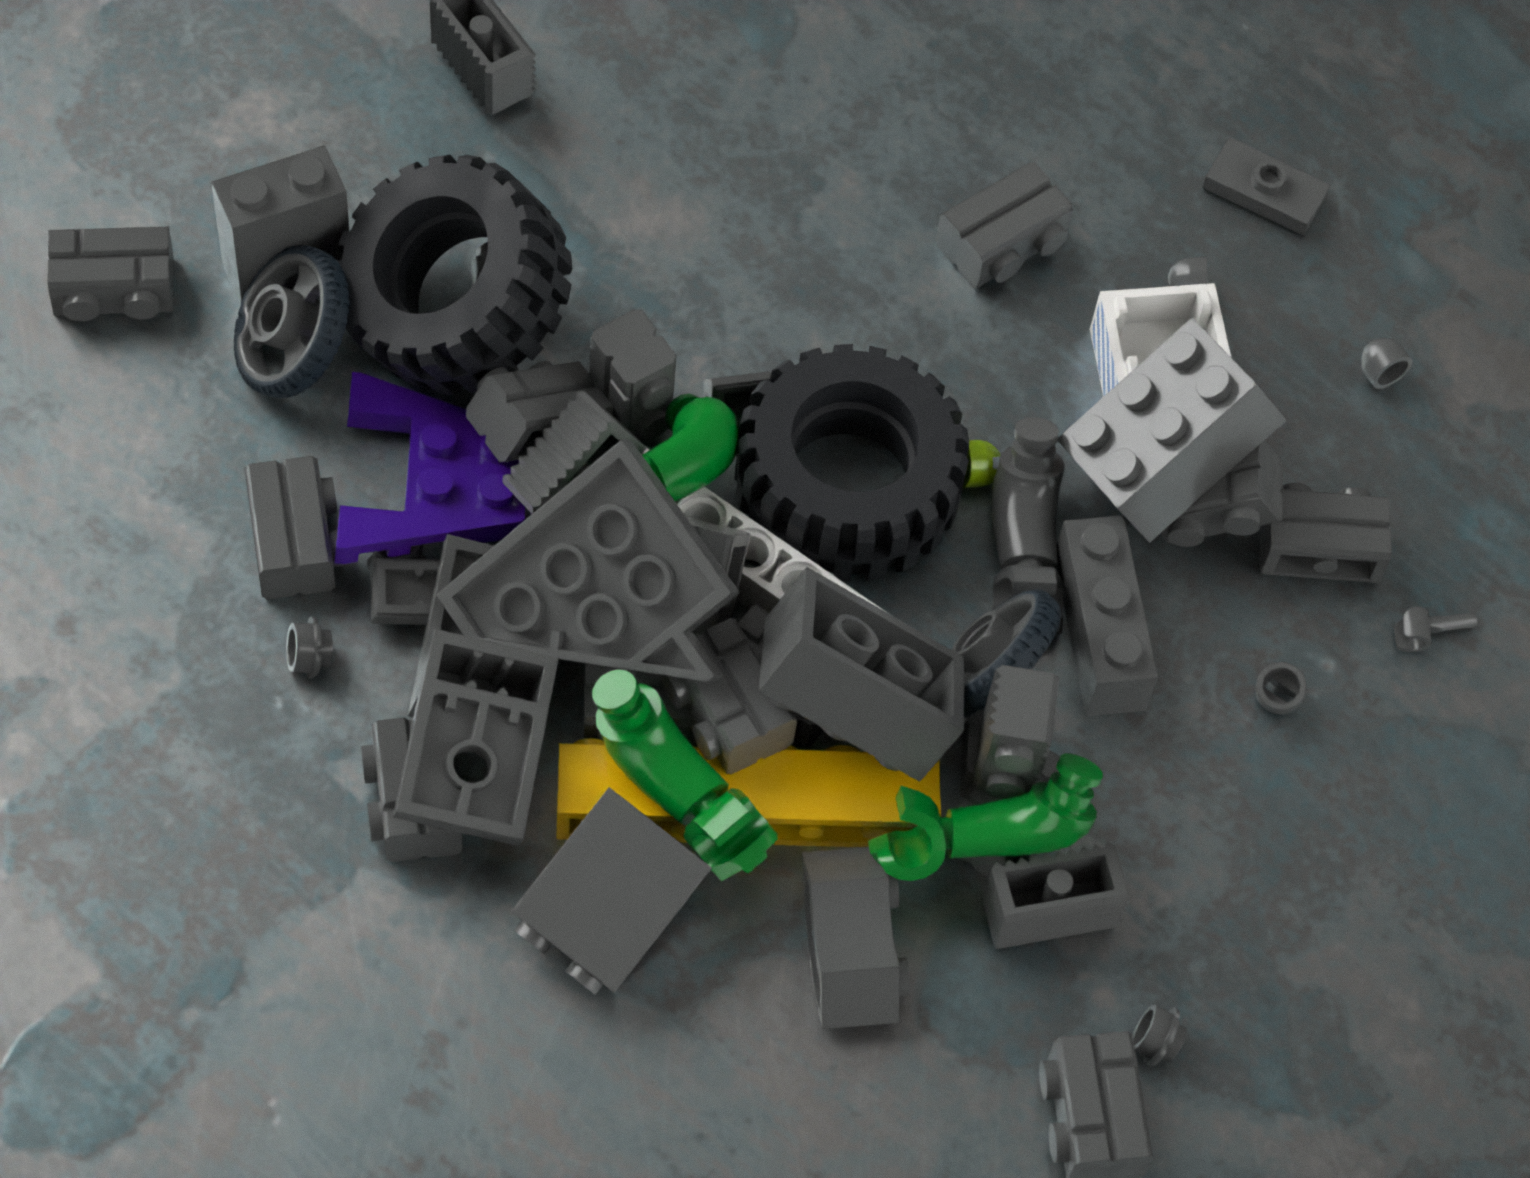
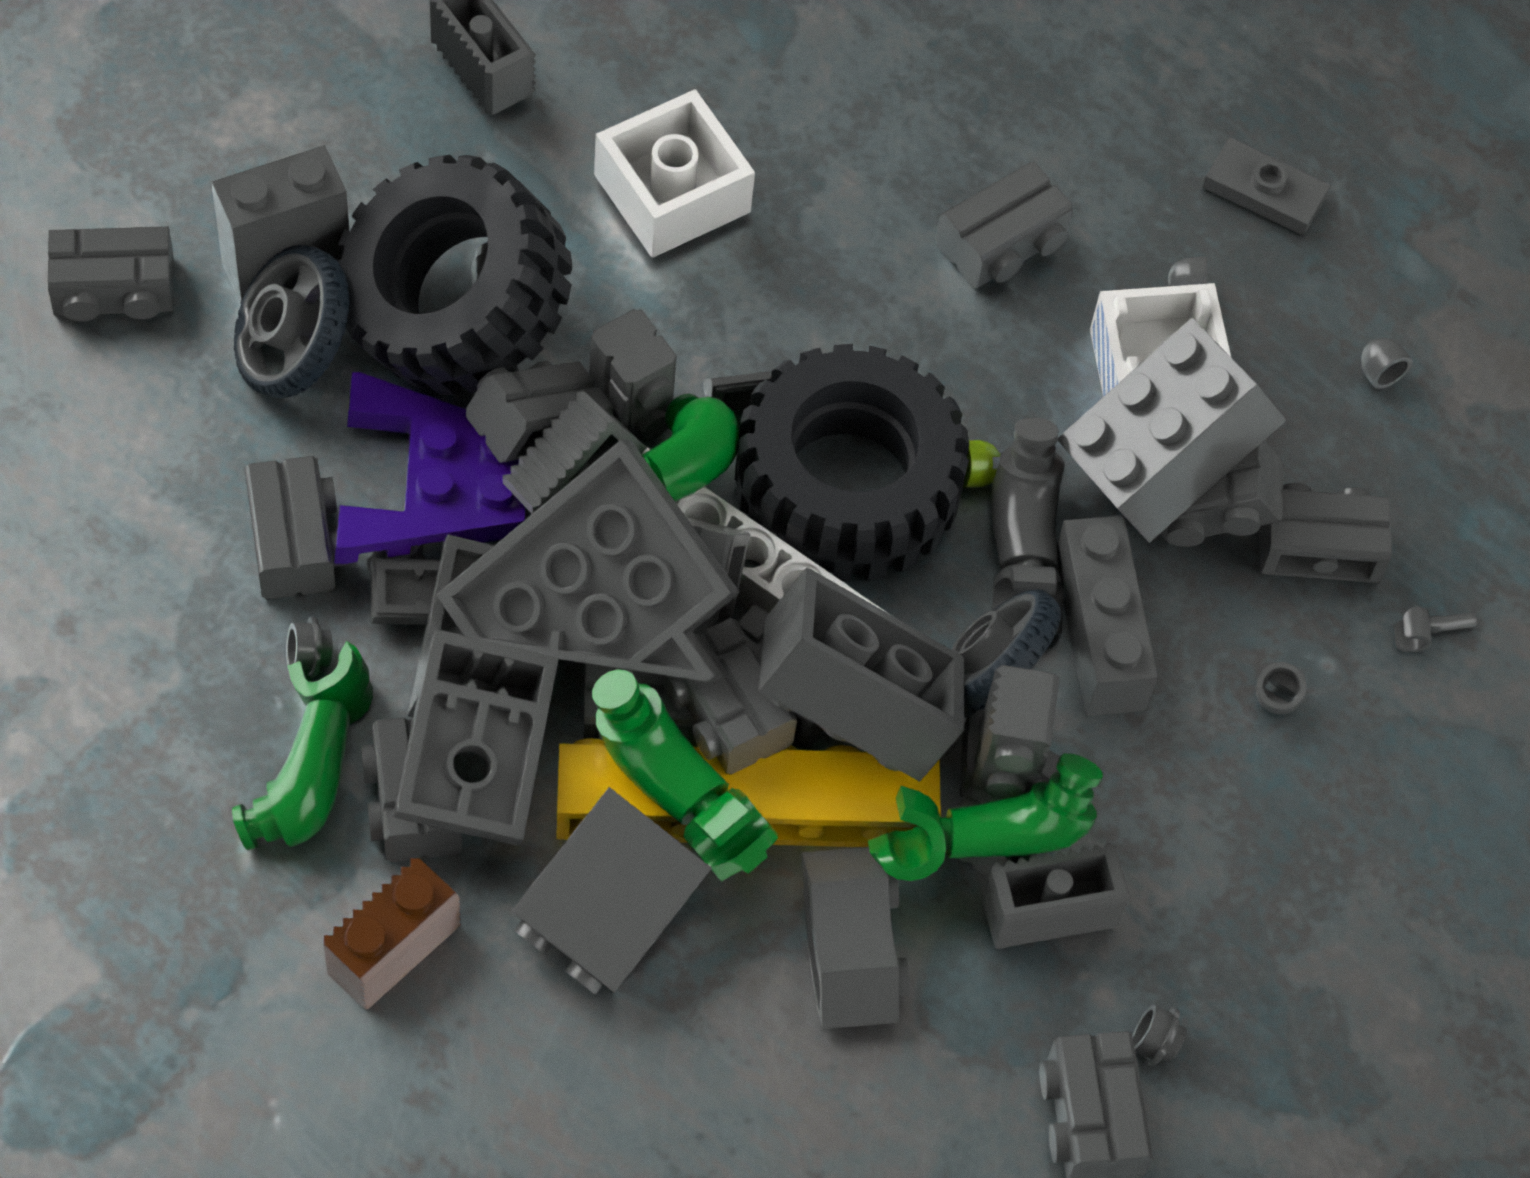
none -> green piece [231,640,373,851]
none -> reddish brown brick [323,858,461,1010]
none -> white brick [594,89,755,258]

